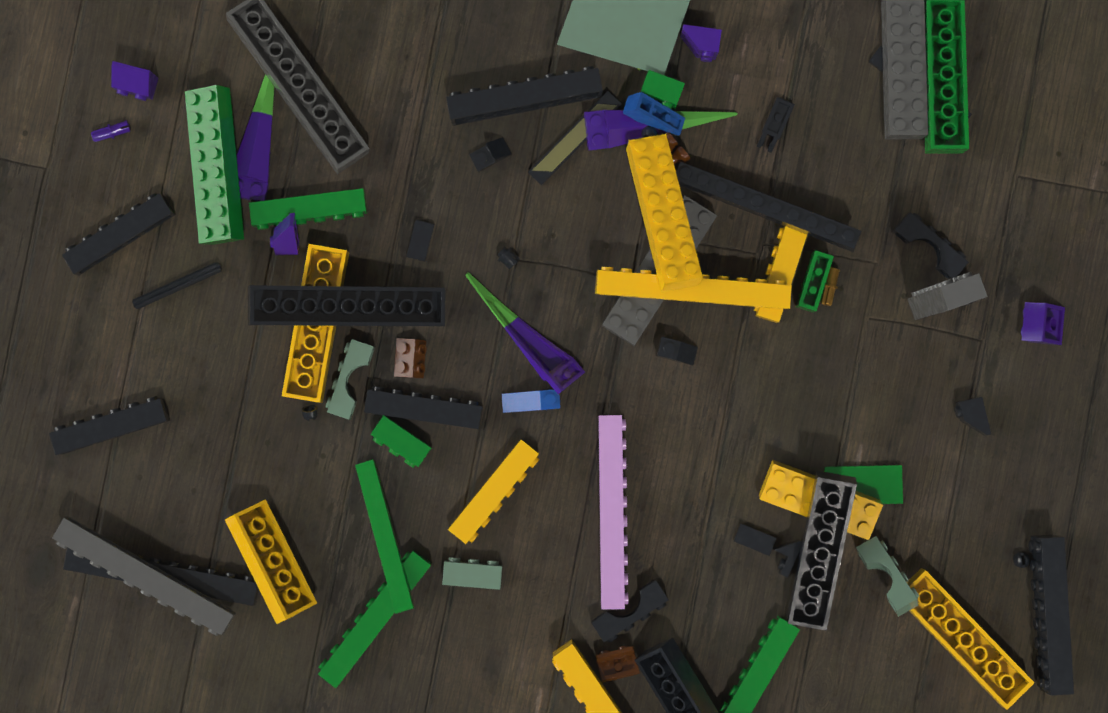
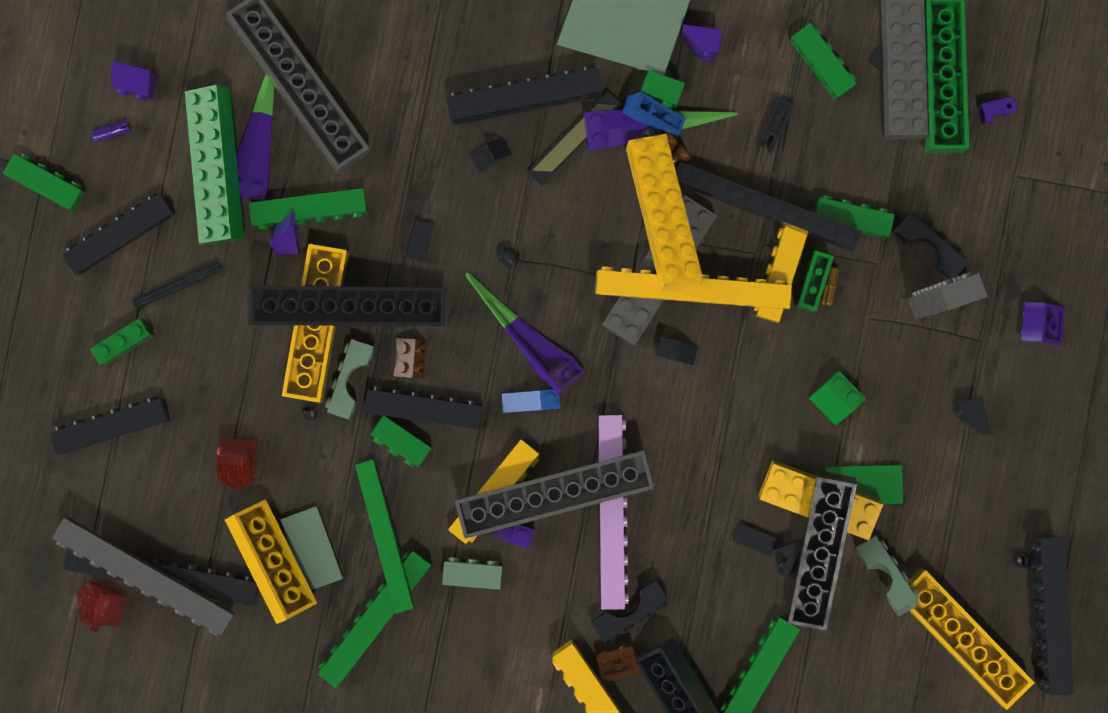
none -> green brick [3,153,86,212]
none -> clear red piece [77,580,127,632]
none -> green brick [90,318,154,366]
none -> clear red piece [216,439,258,490]
none -> sand green tile [281,506,343,590]
none -> dark grey brick [455,450,654,539]
none -> dark purple slope [493,524,535,549]
none -> green brick [789,23,856,100]
none -> green slope [809,371,866,426]
none -> green brick [814,196,895,239]
none -> dark purple leg [977,98,1017,125]

